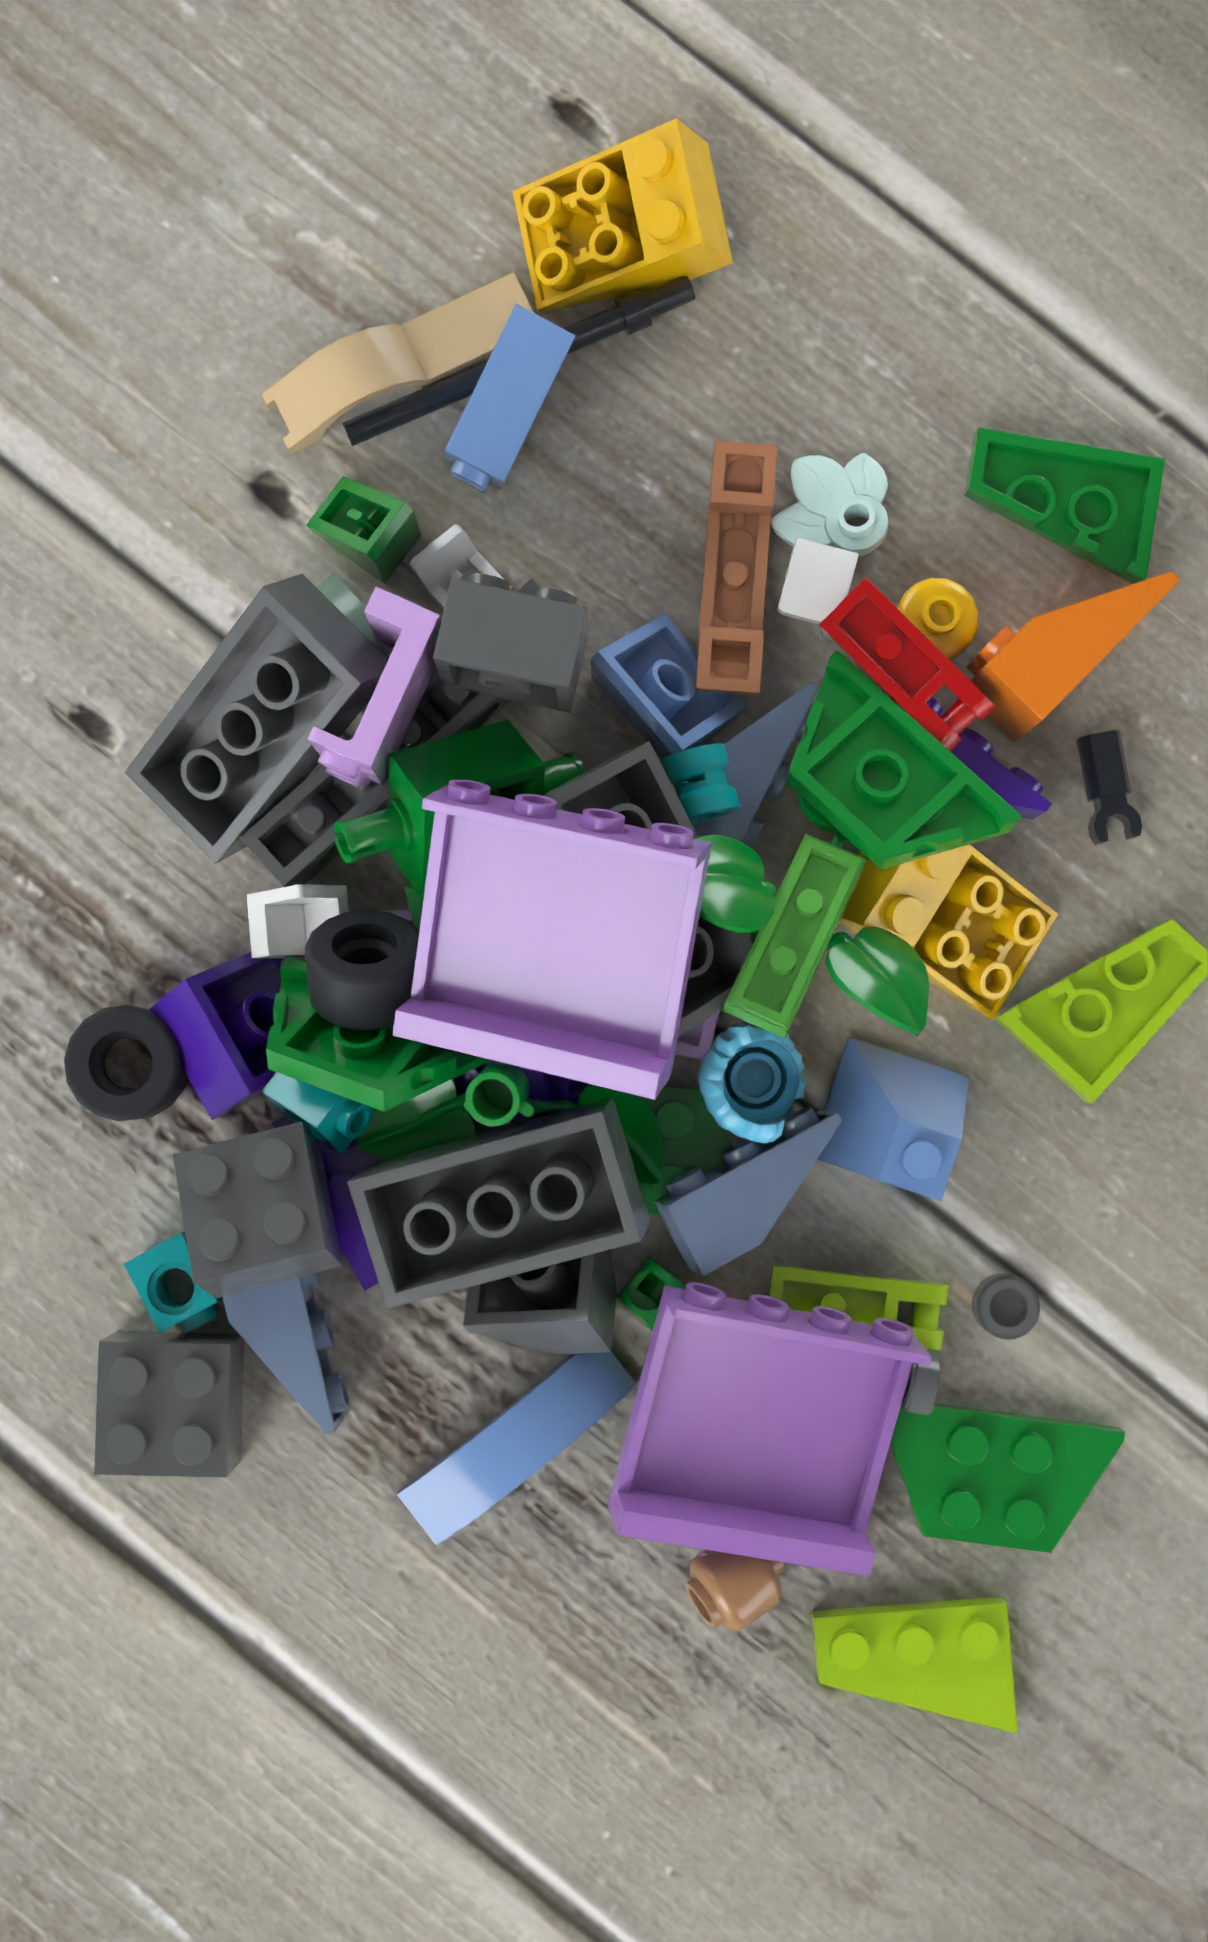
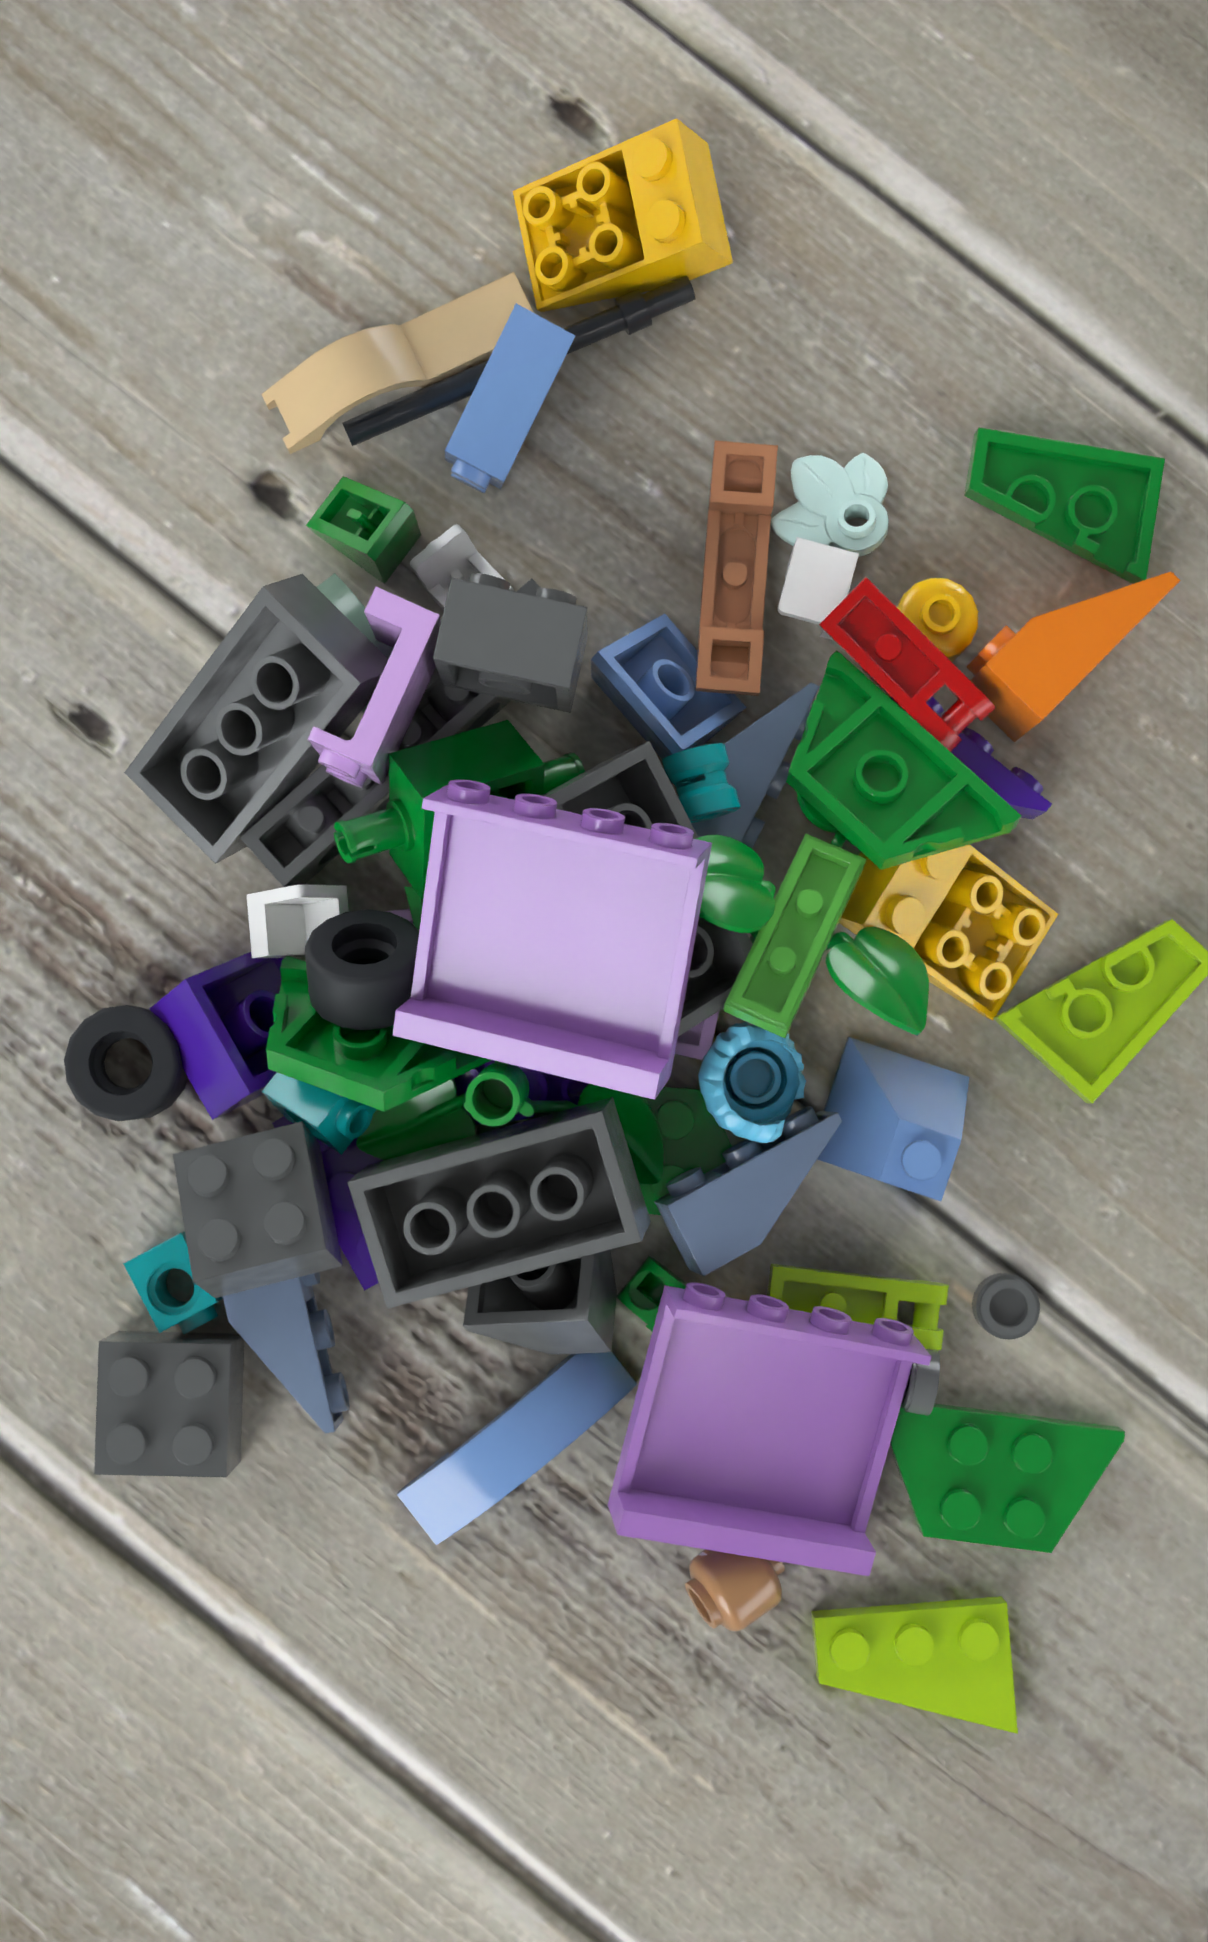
black bar [1076,730,1142,845] -> none

